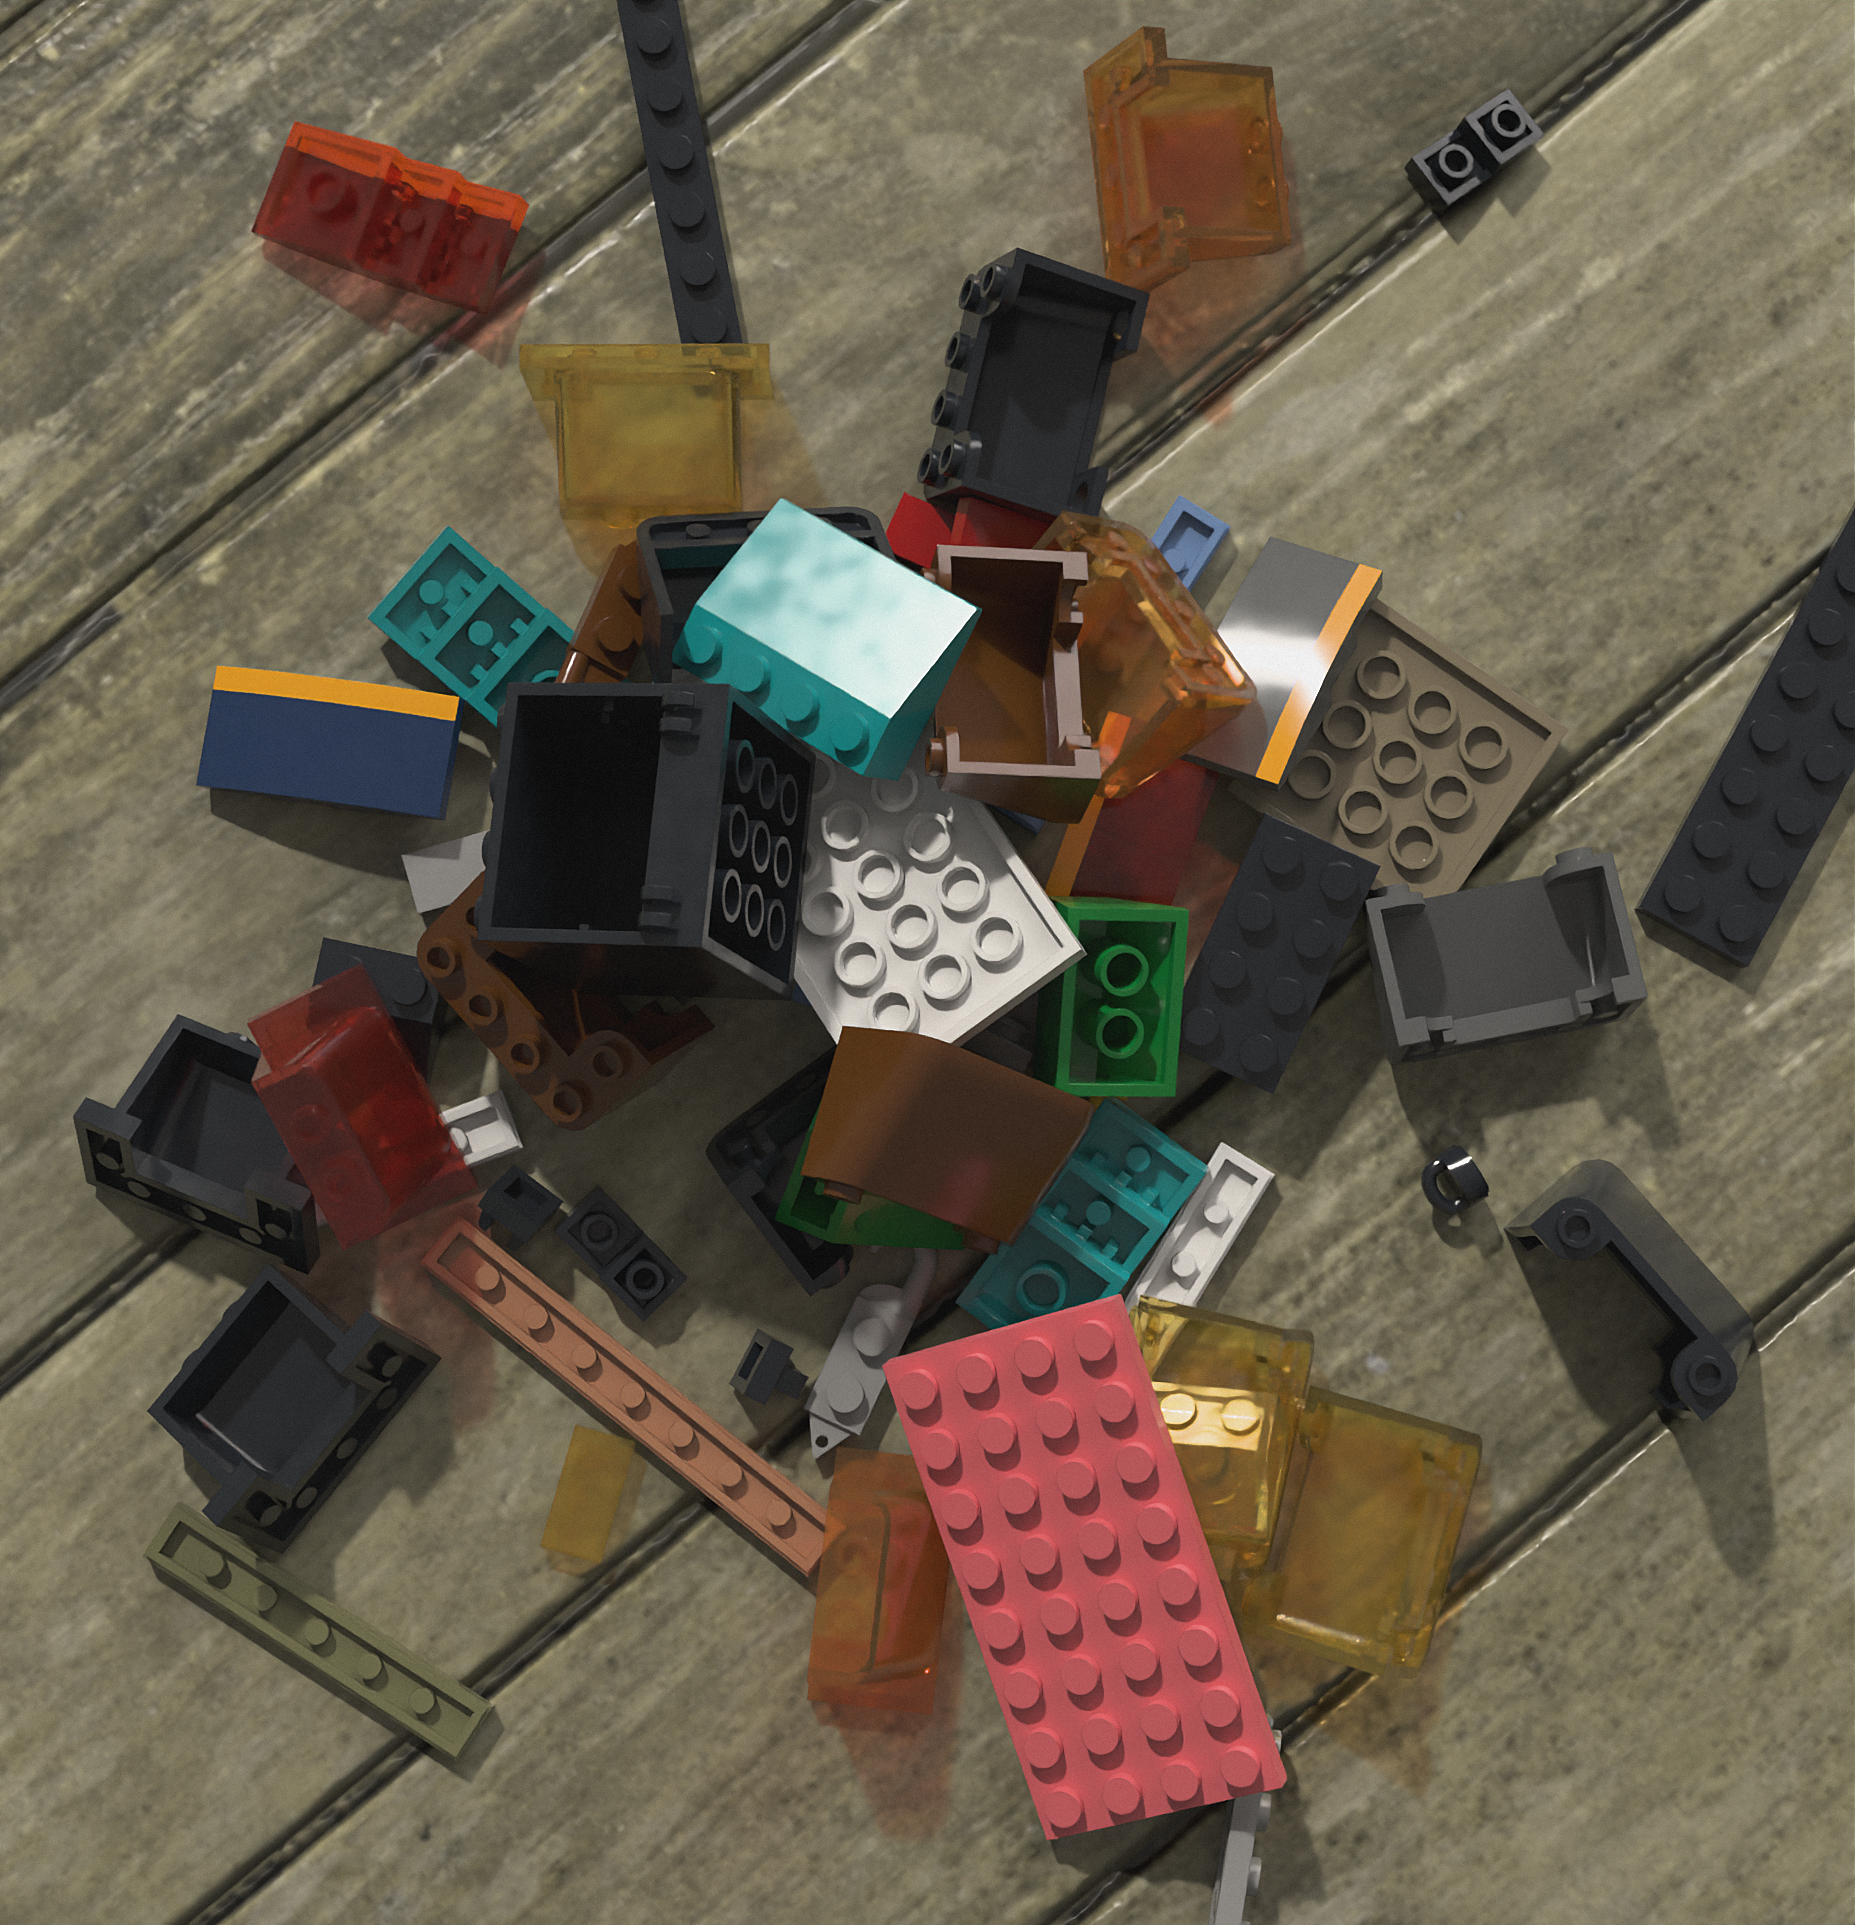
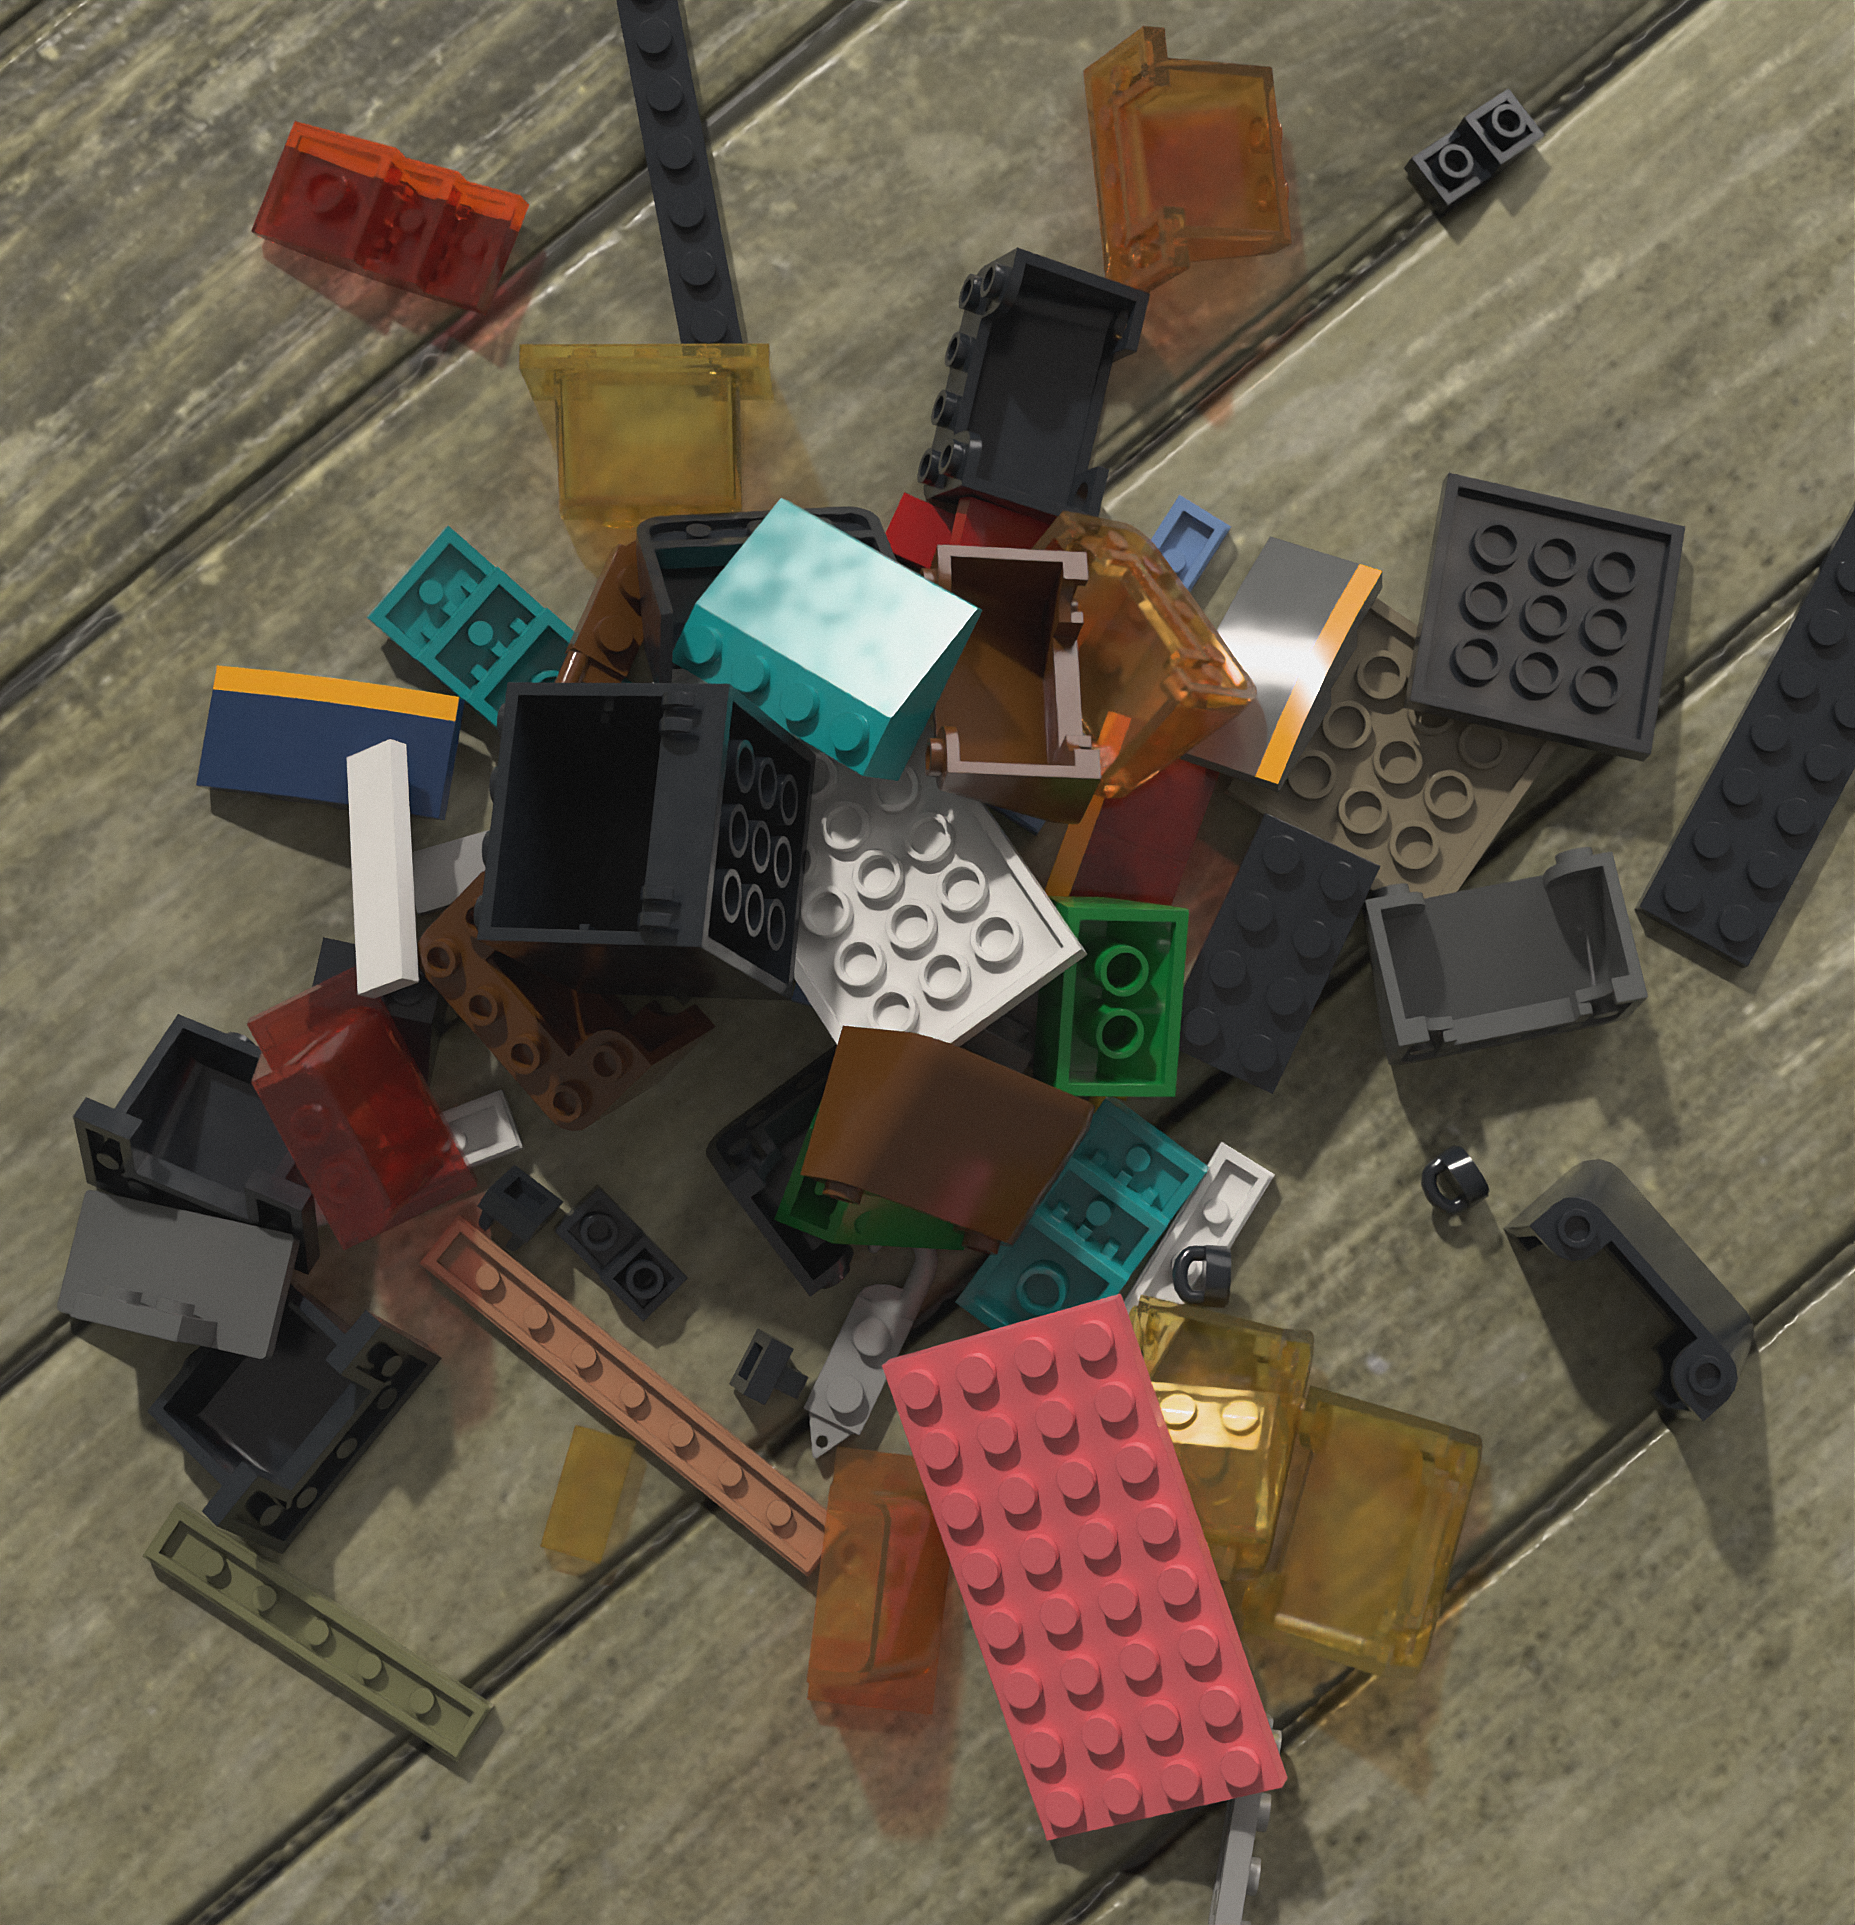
none -> dark grey bracket [57,1190,300,1360]
none -> white tile [347,739,419,998]
none -> black tile [1172,1245,1231,1308]
none -> black plate [1404,473,1685,762]

